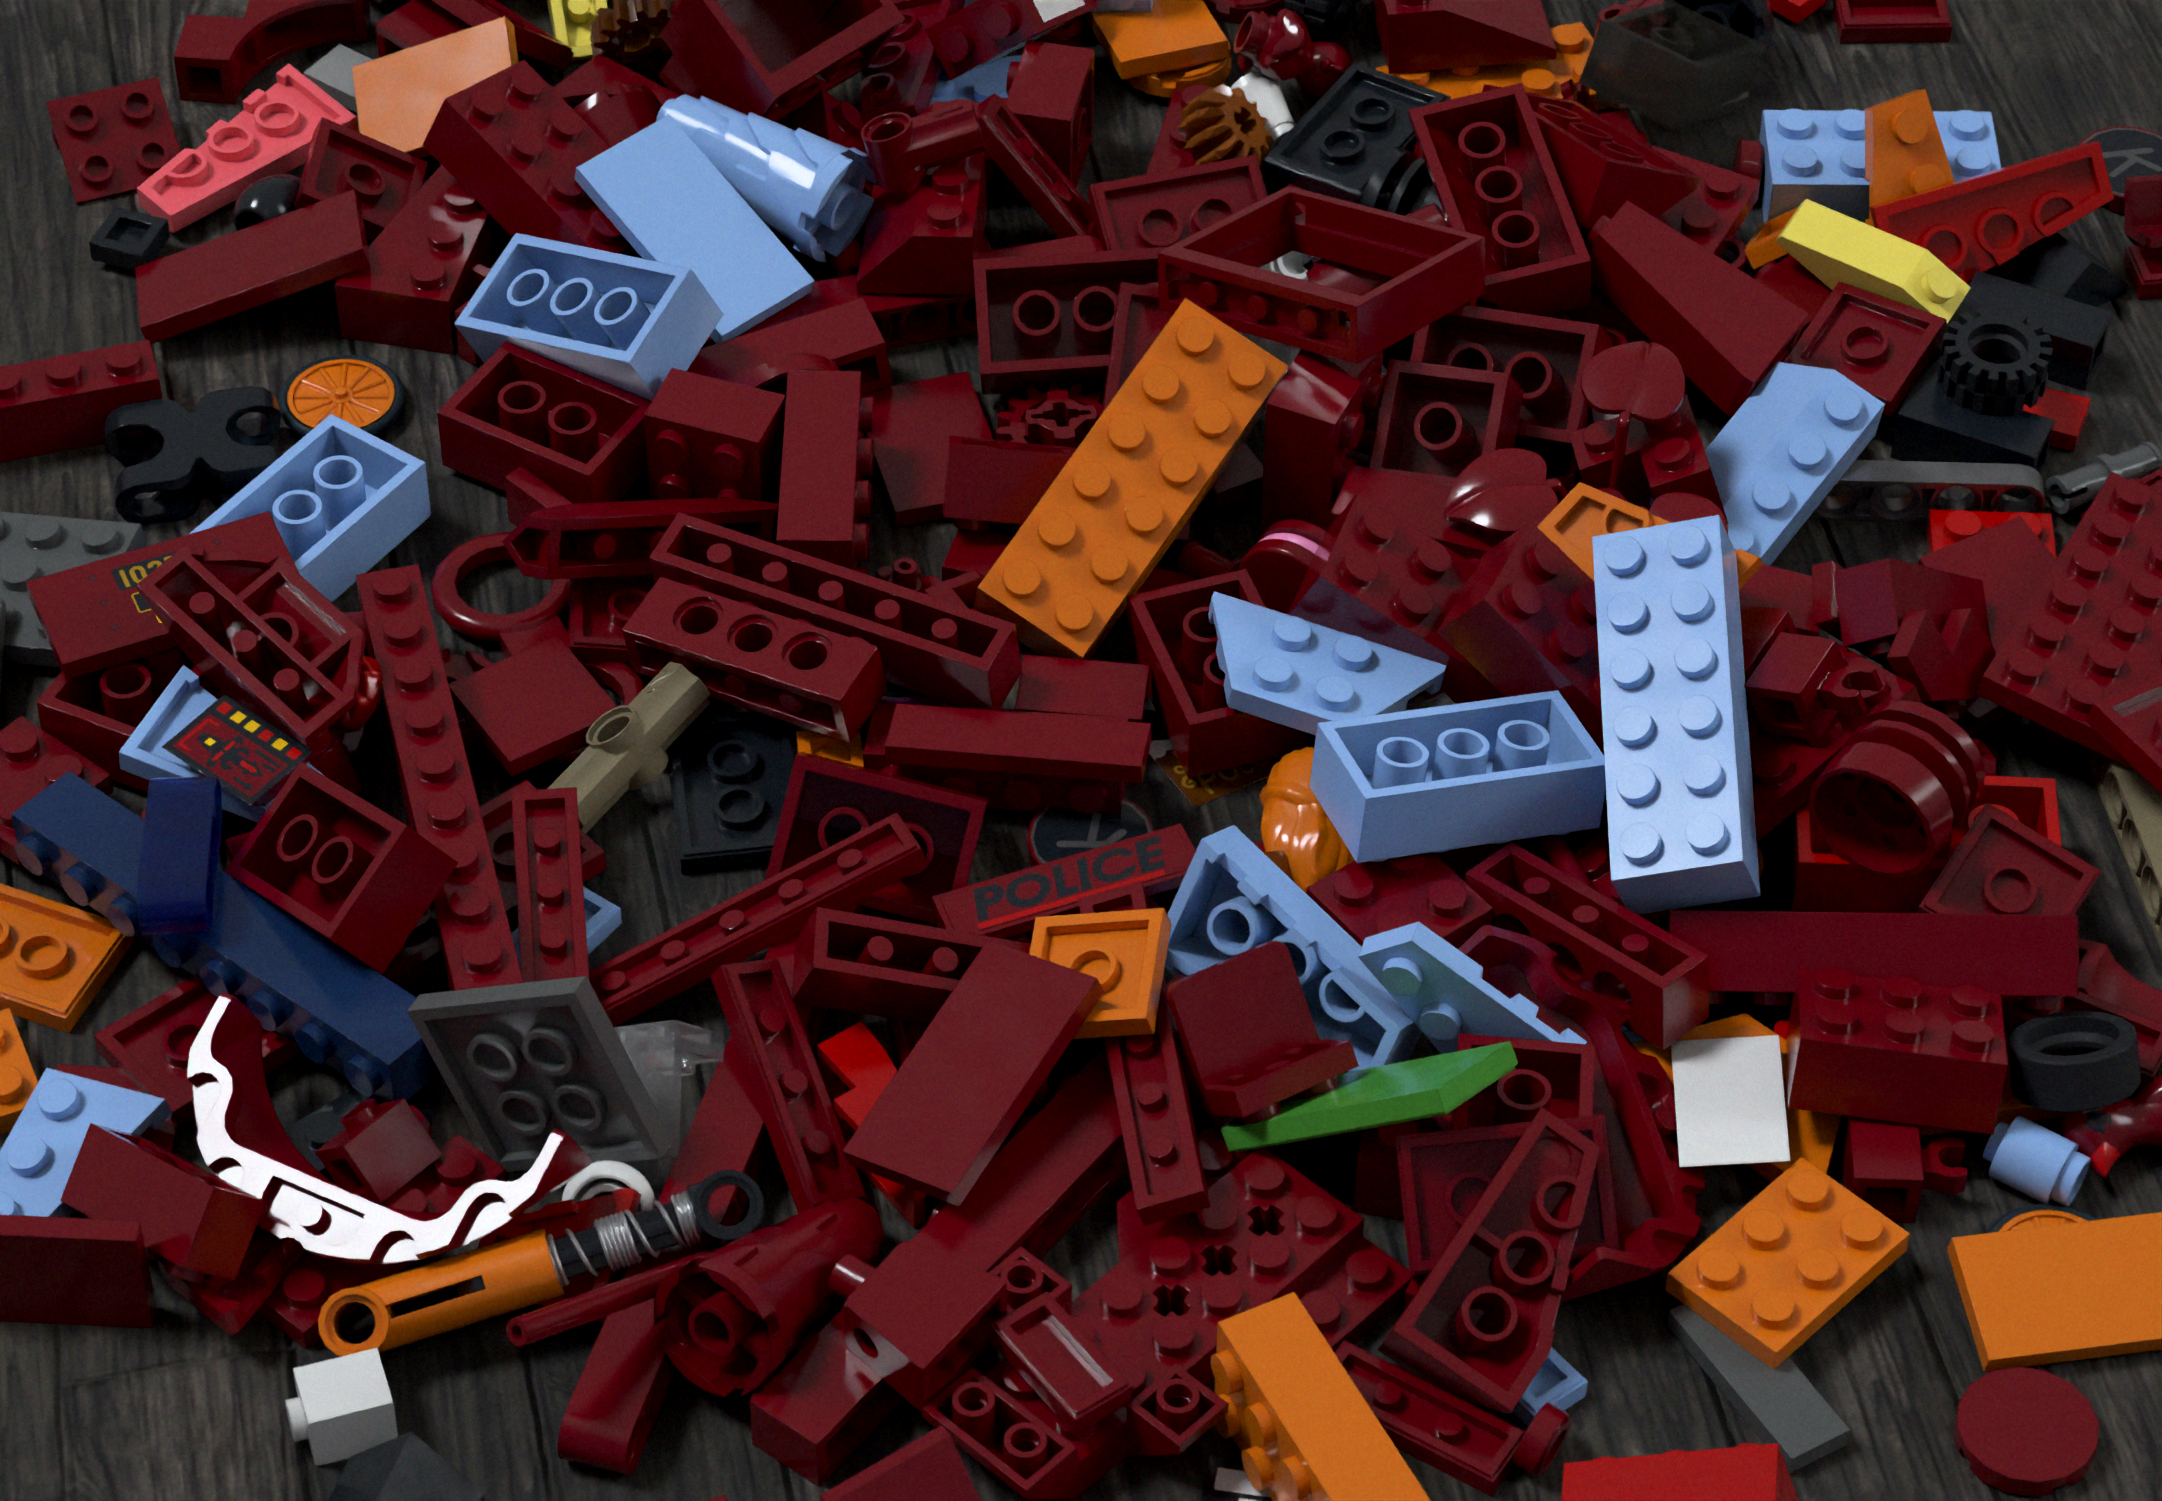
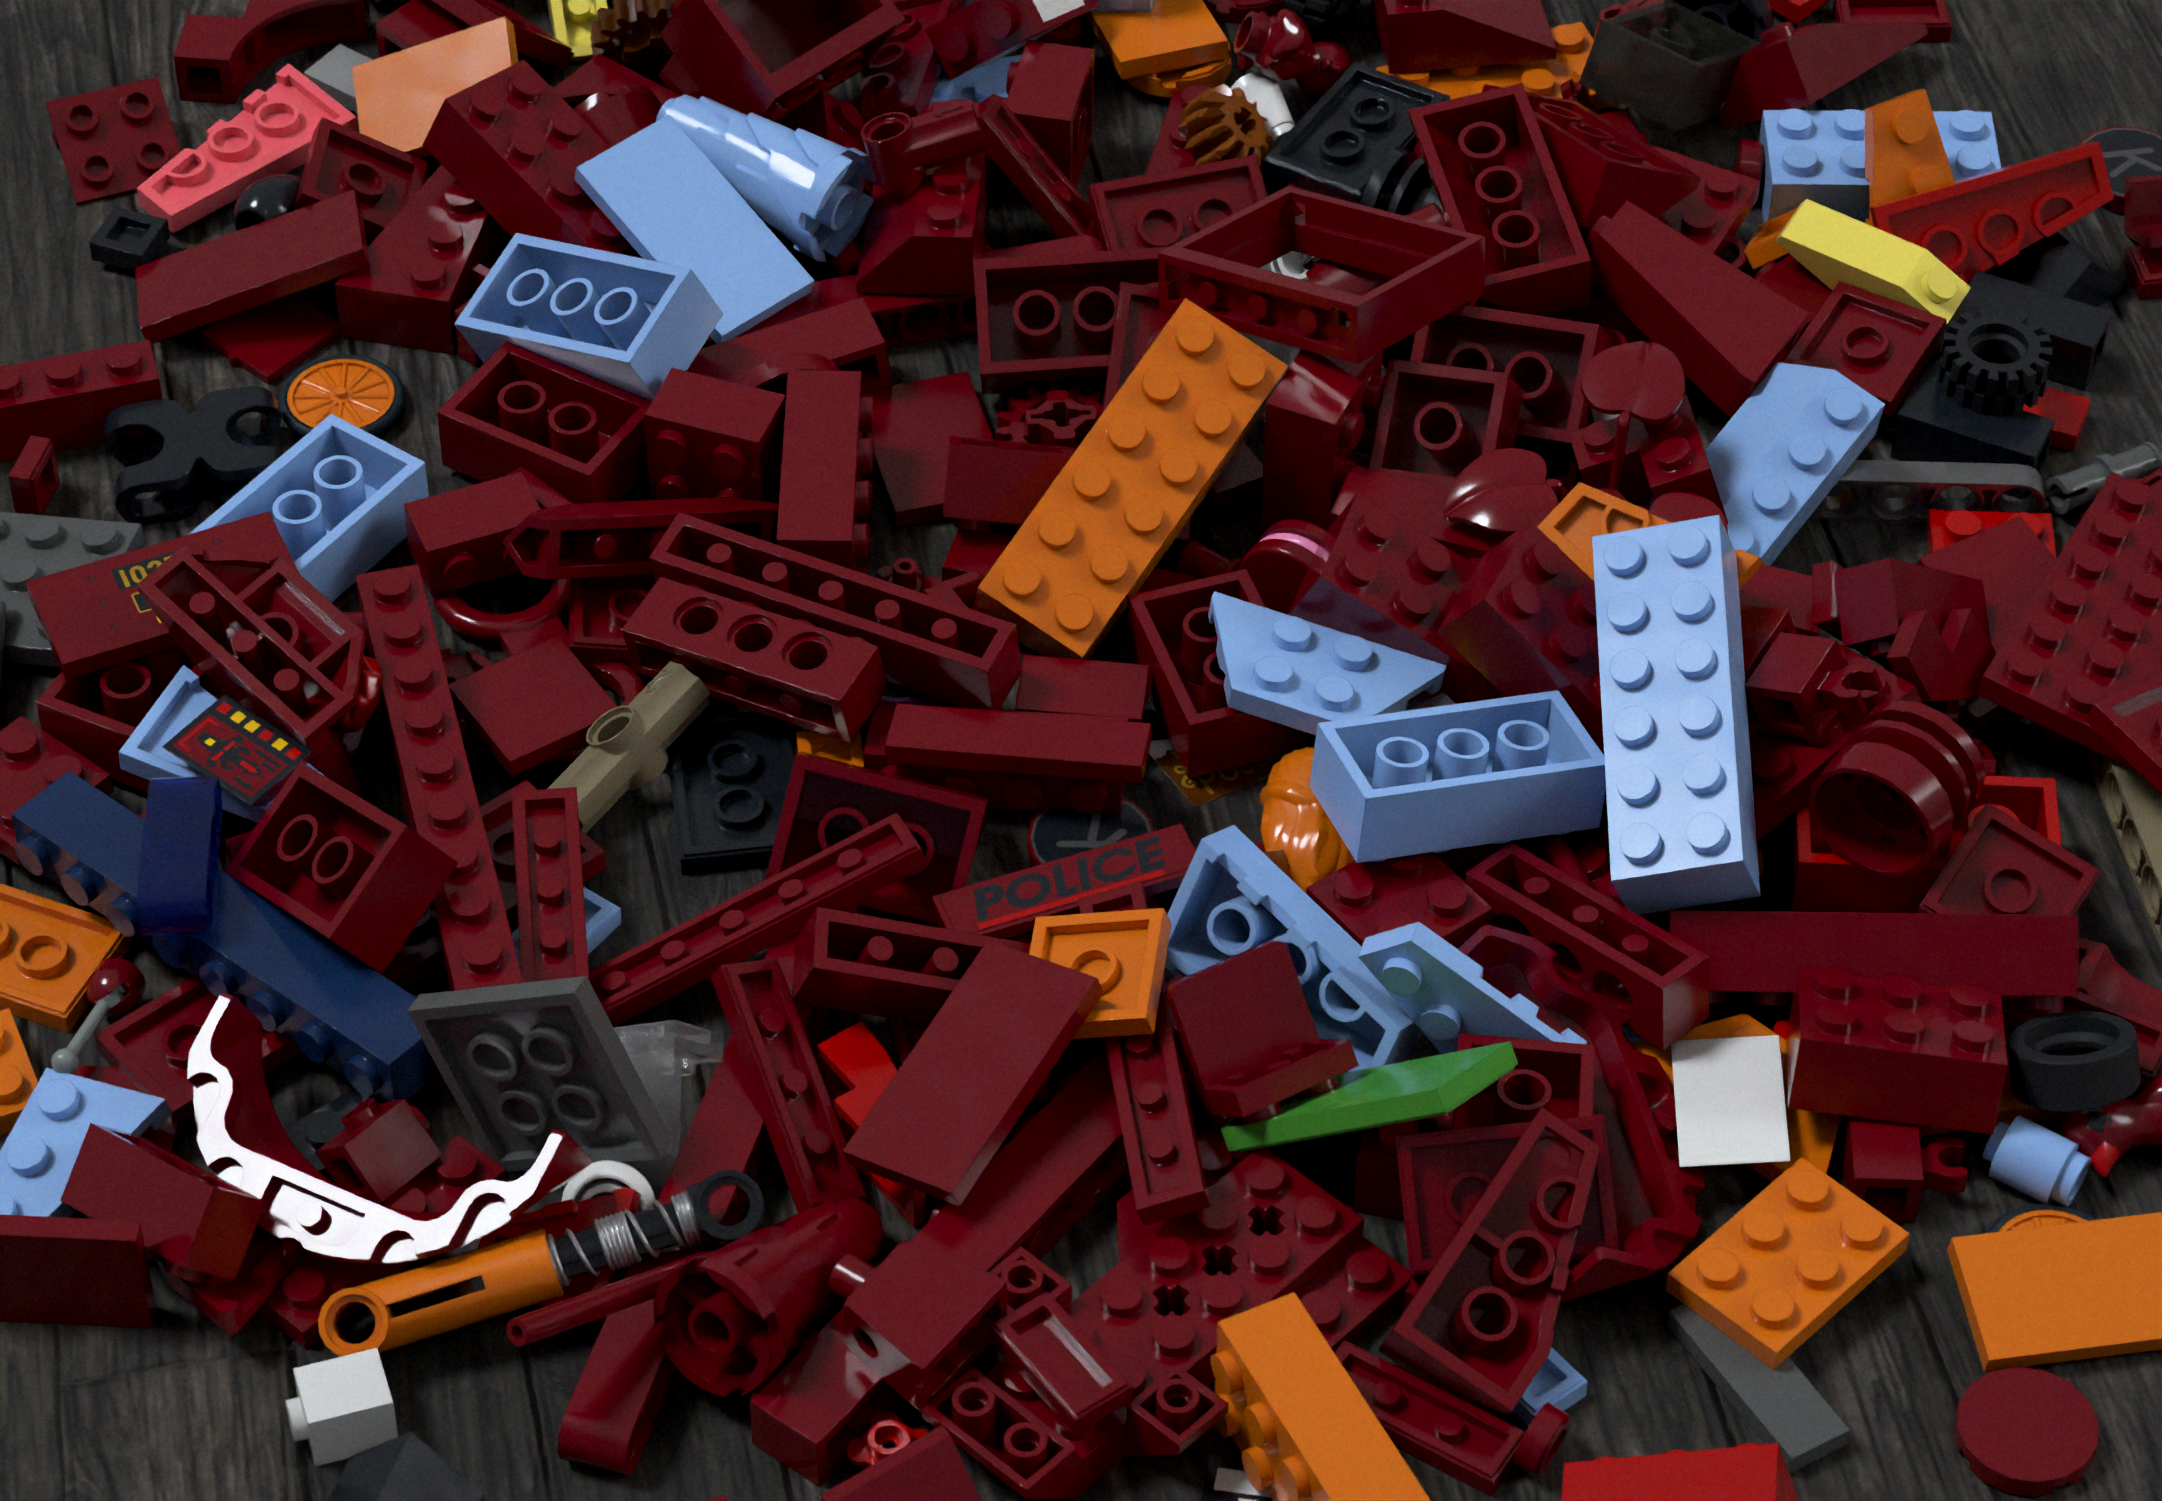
none -> dark red tile [8,435,60,515]
none -> hinge [51,958,146,1074]
none -> dark red piece [201,293,341,385]
none -> dark red brick [404,472,541,596]
none -> red plate [847,1411,928,1470]
none -> dark red wedge [1719,21,1928,130]

